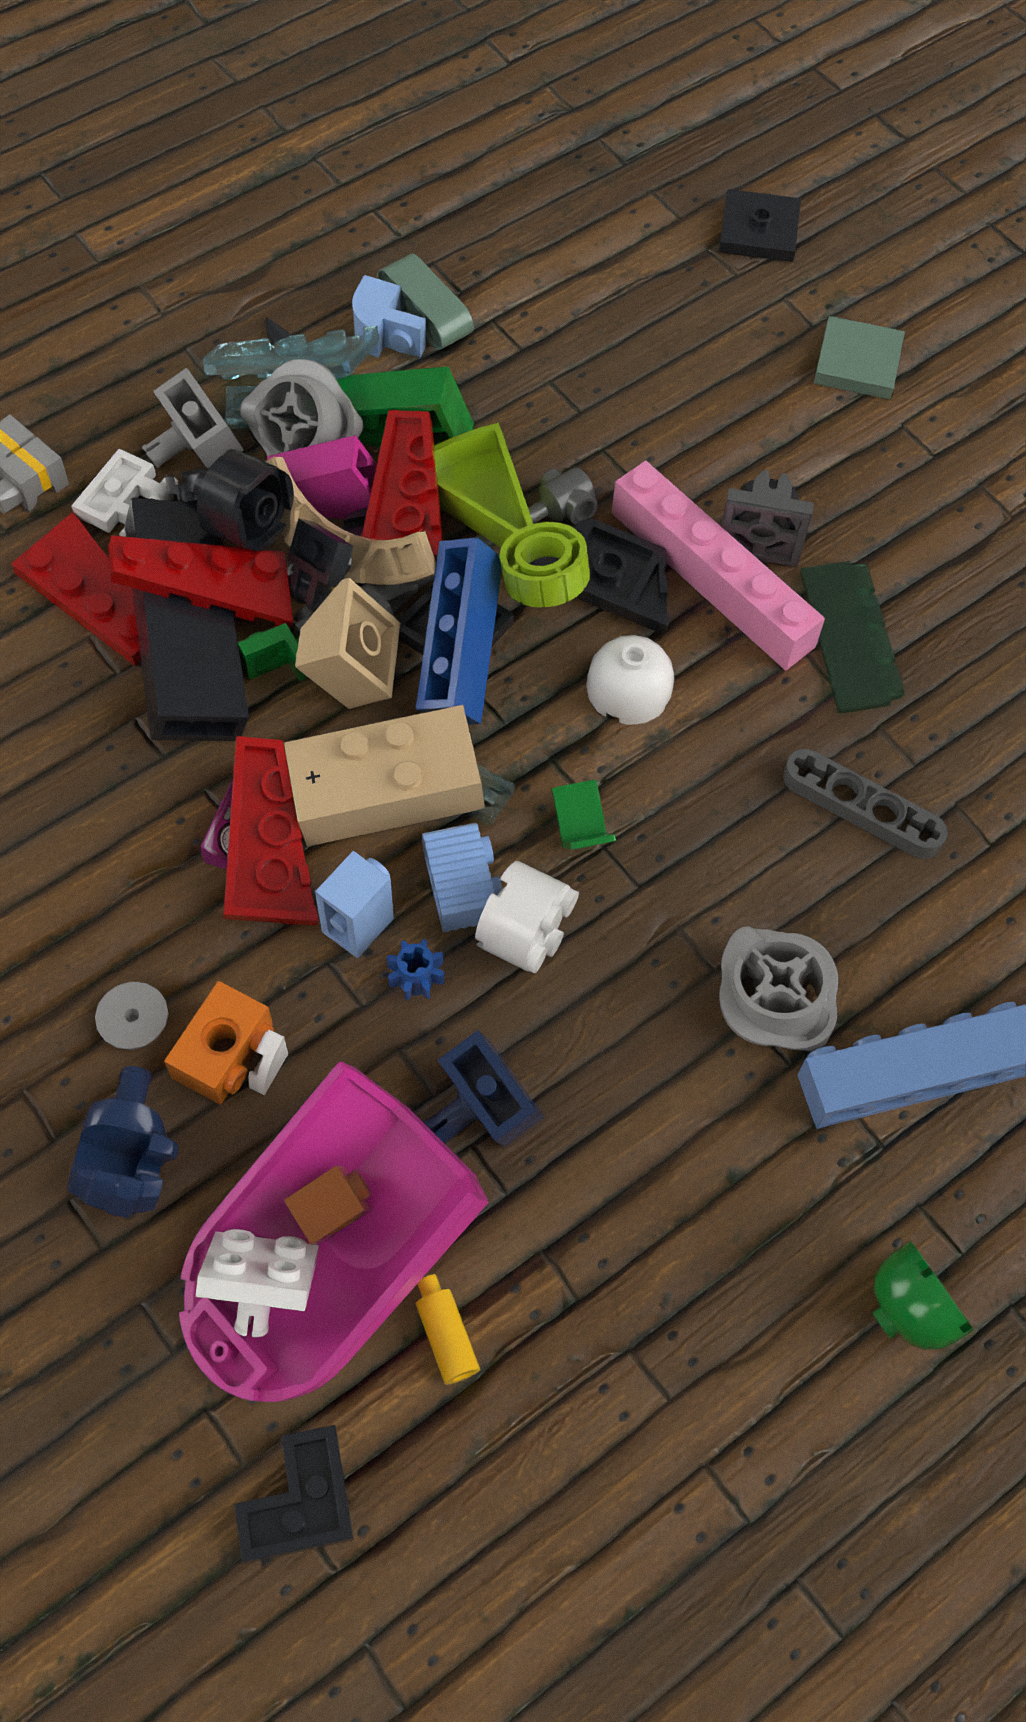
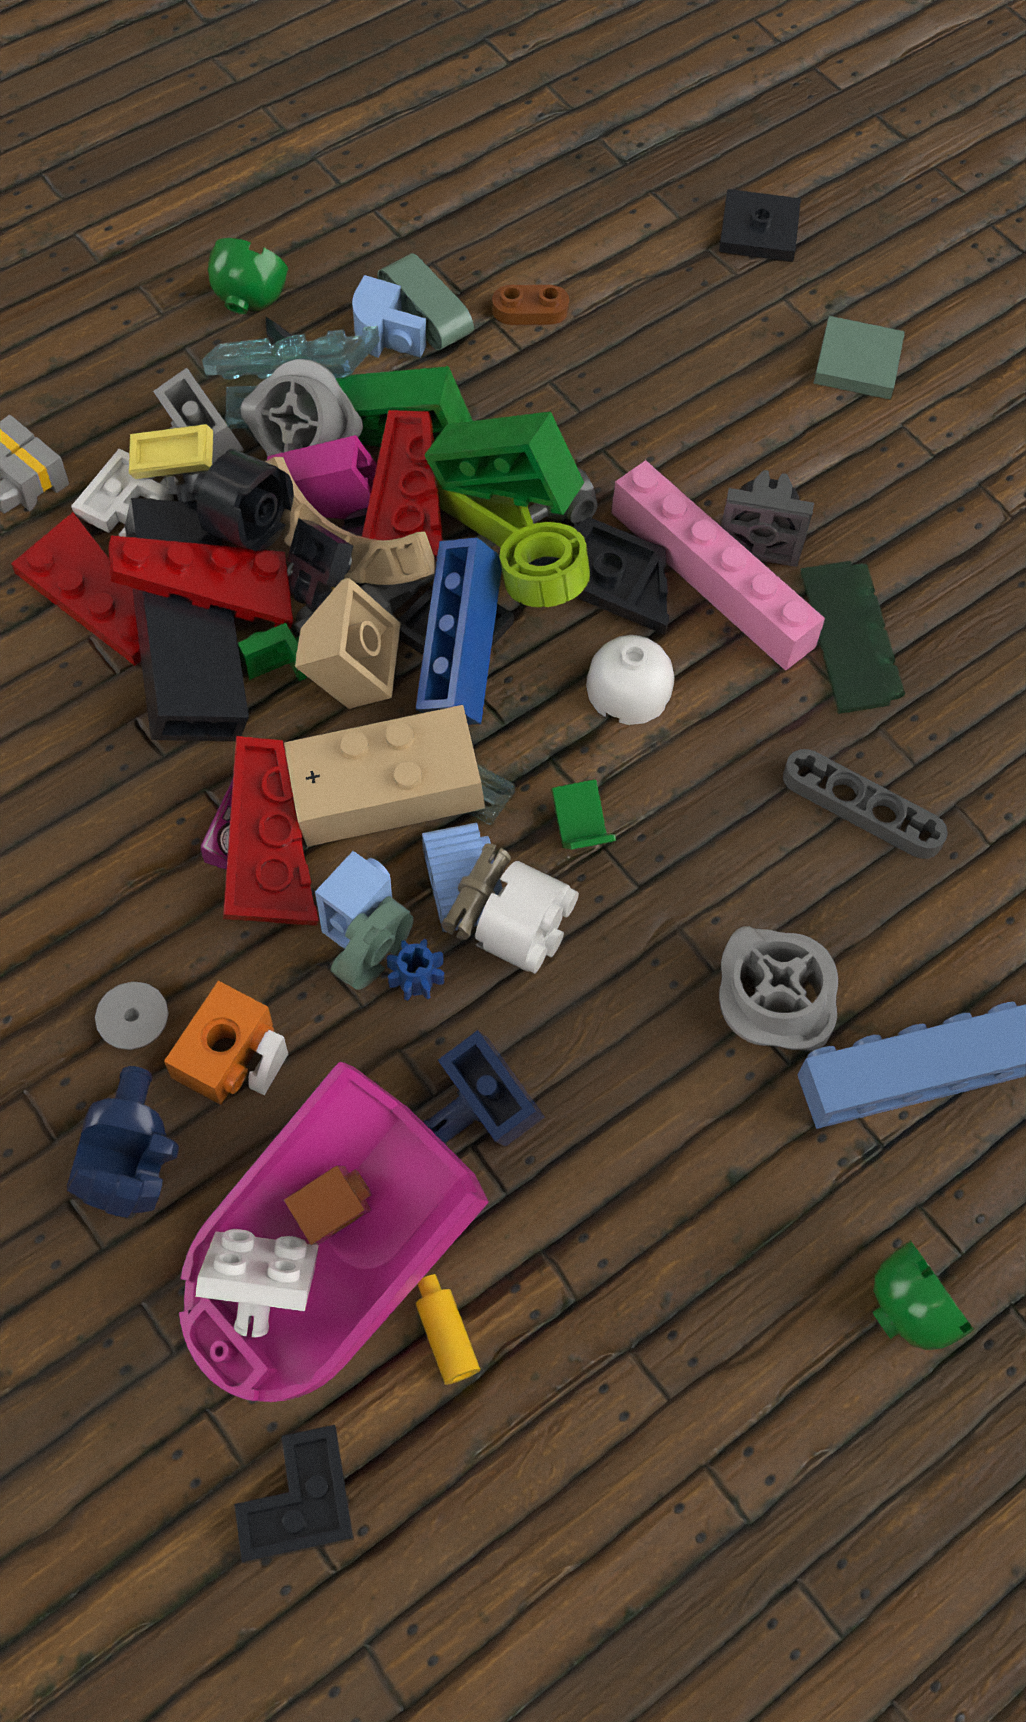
none -> light yellow tile [129,424,213,479]
none -> green cylinder [207,238,288,314]
none -> sand green plate [330,896,413,990]
none -> green wedge [424,411,584,515]
none -> dark tan pin [441,843,511,940]
none -> dark orange plate [492,285,569,325]

